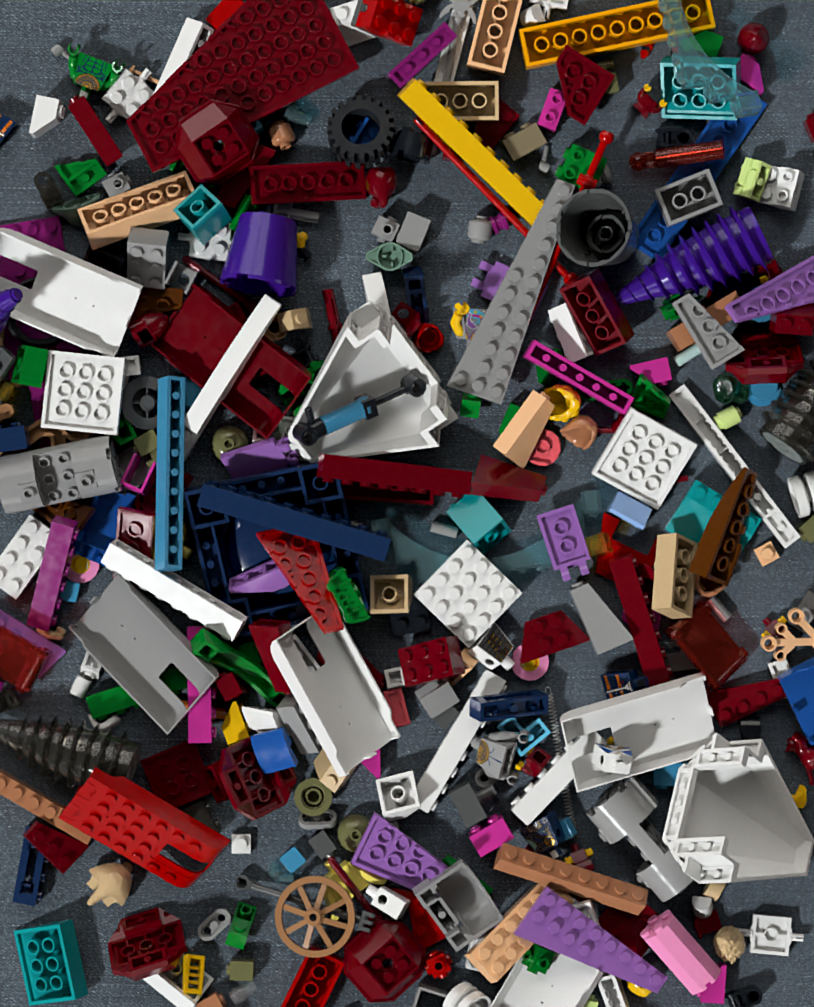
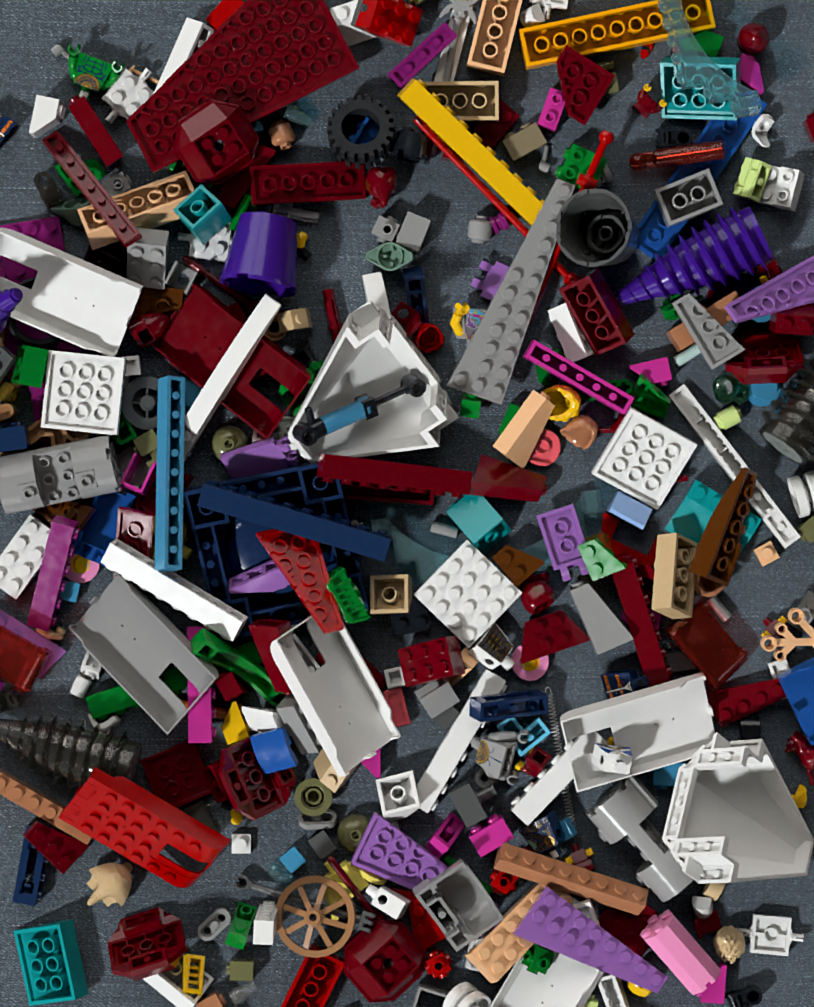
none -> dark red tile [42,130,142,248]
none -> yellow arm [220,800,243,825]
none -> white brick [253,901,278,945]
none -> dark pink slope [424,812,465,859]
none -> red brick [489,869,519,895]
none -> reddish brown wing [492,545,545,586]
none -> dark red piece [520,571,555,615]
none -> wing [577,538,627,581]
none -> white hair [752,114,774,148]

